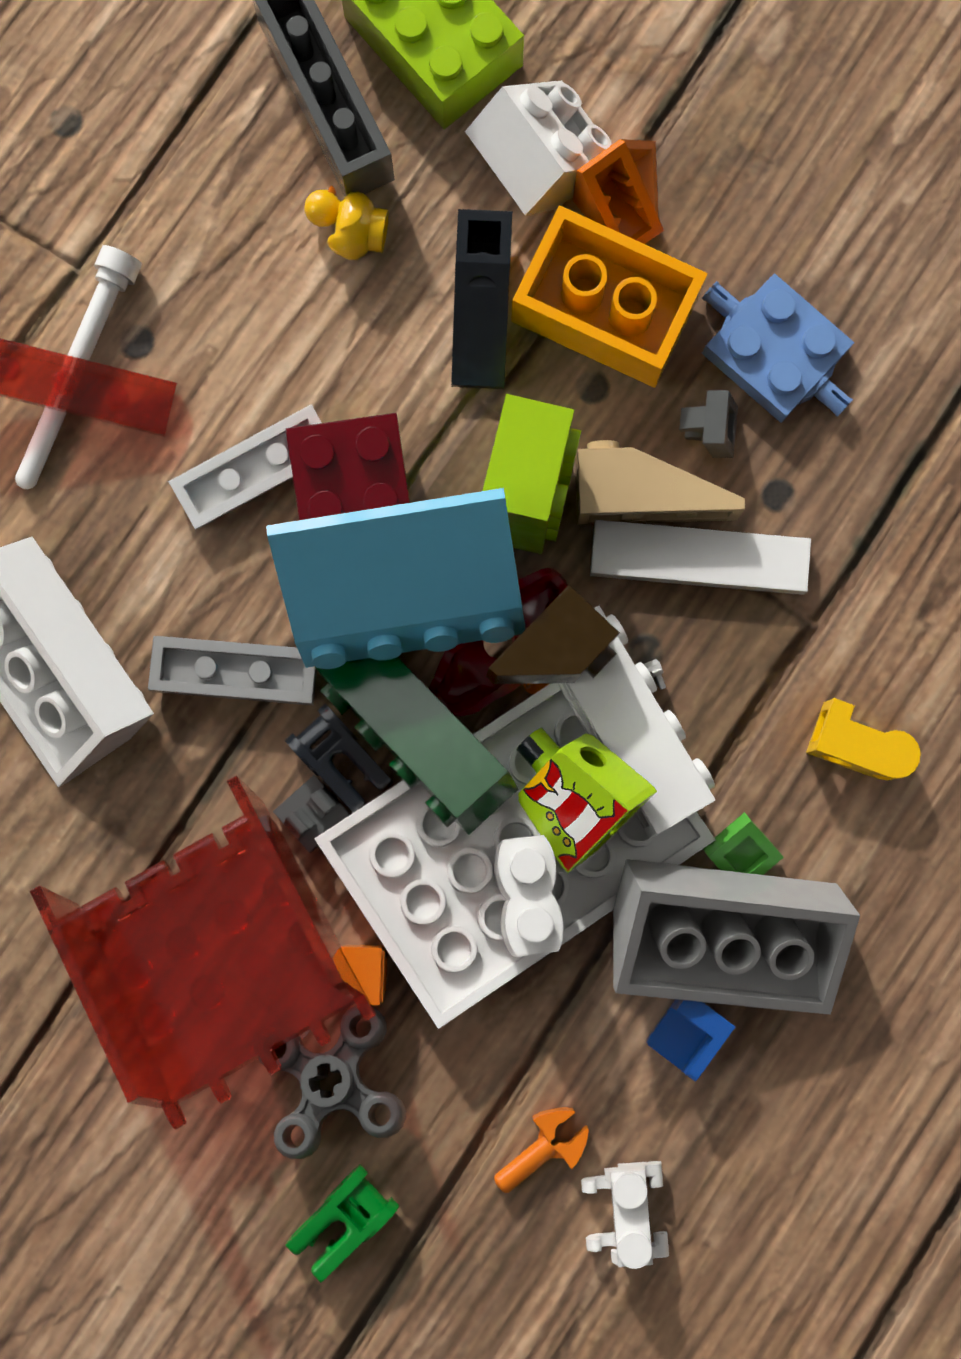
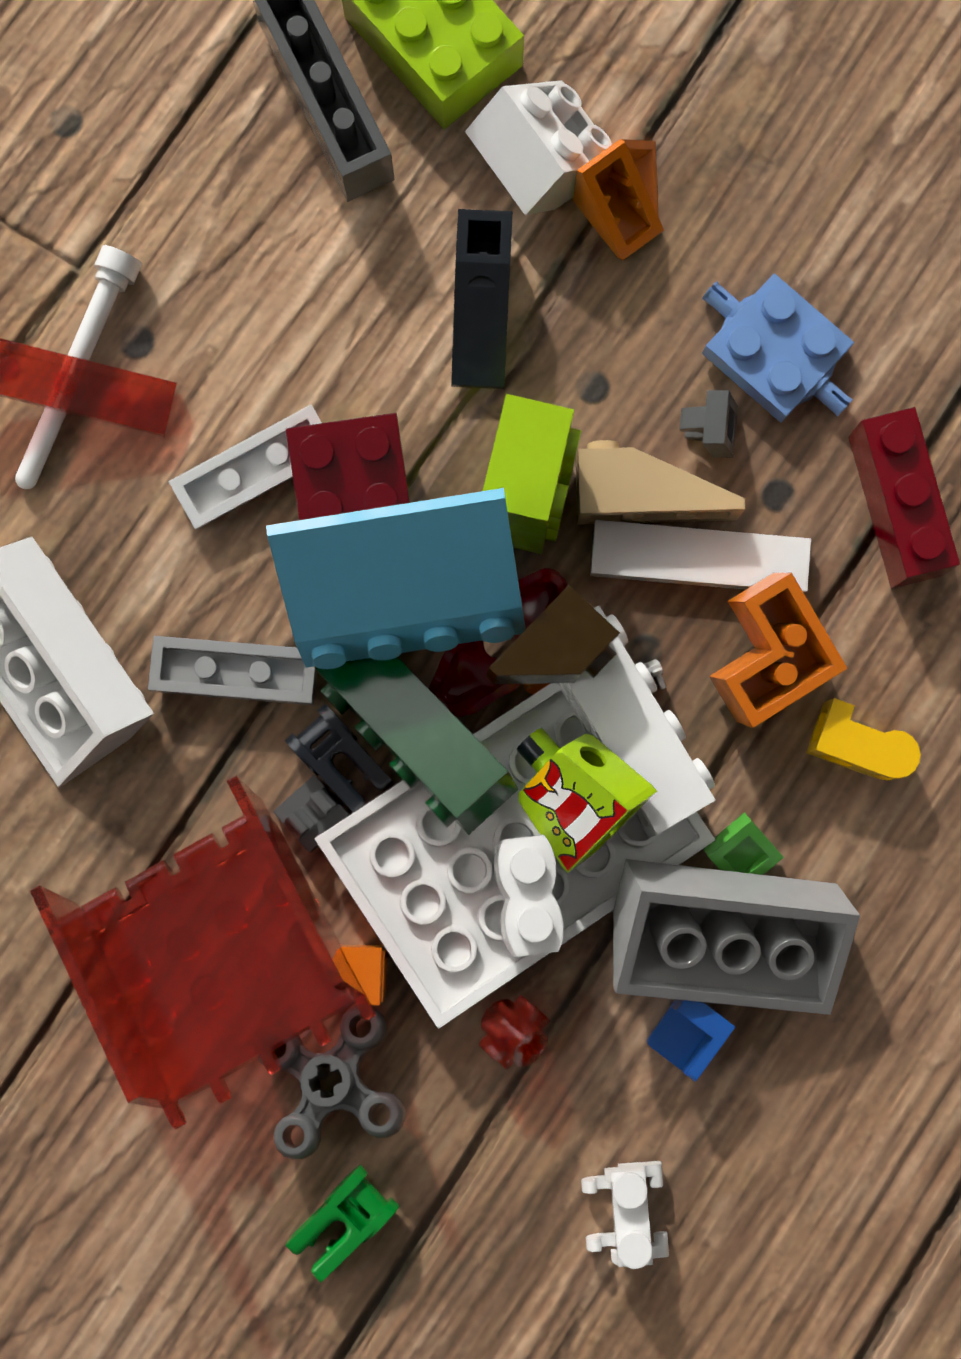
yellow animal [304,186,389,260] -> none
orange bar [494,1107,589,1193] -> none
light orange brick [511,205,708,388] -> none
none -> clear red gear [478,995,550,1070]
none -> orange brick [709,572,848,728]
none -> dark red brick [848,407,960,589]

